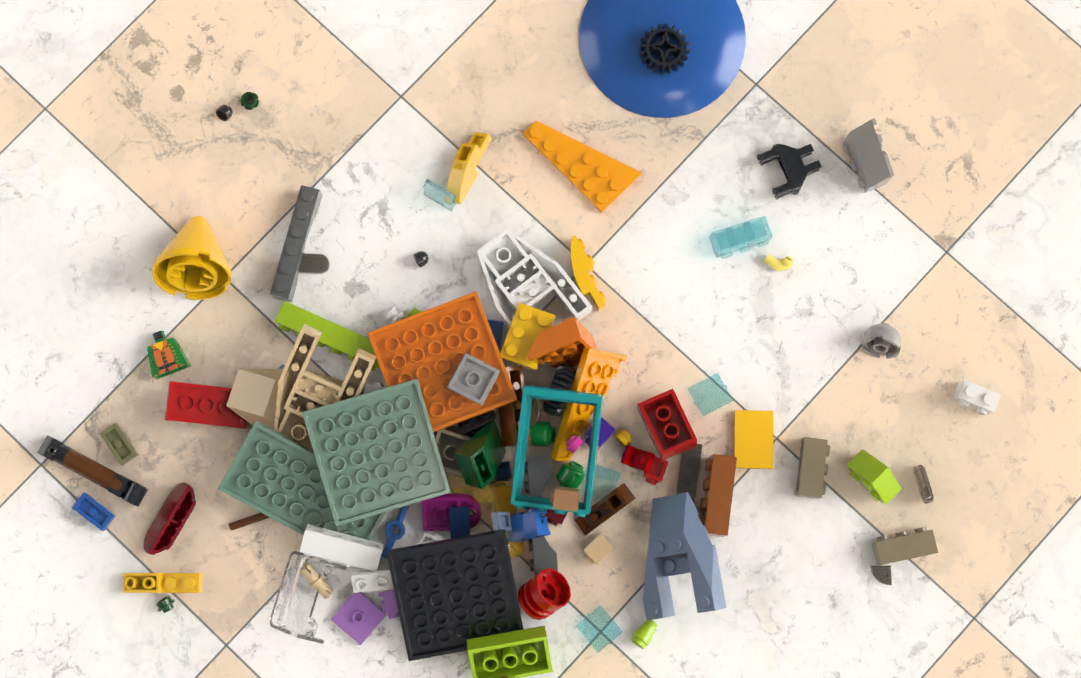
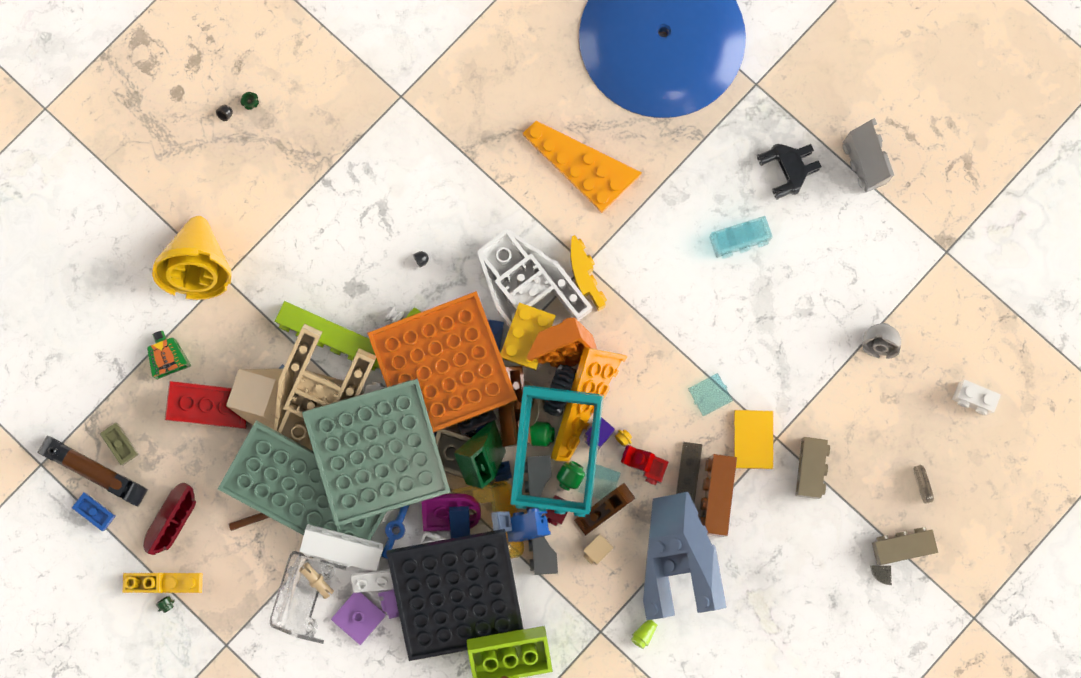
dark grey arch [270,185,322,303] -> none
clear smoke tile [299,253,330,274] -> none
clear light blue piece [423,179,456,212] -> none
yellow slope [446,132,492,204] -> none
light grey plate [447,353,501,406] -> none
red wheel [518,568,571,620] -> none
medium nougat brick [550,486,580,512] -> none
dark pink plate [566,435,583,453] -> none
clear light blue piece [576,605,623,653] -> none
red brick [637,389,698,461] -> none
black gear [639,23,690,75] -> none
light yellow arm [764,254,793,271] -> none
lime brick [846,449,902,505] -> none

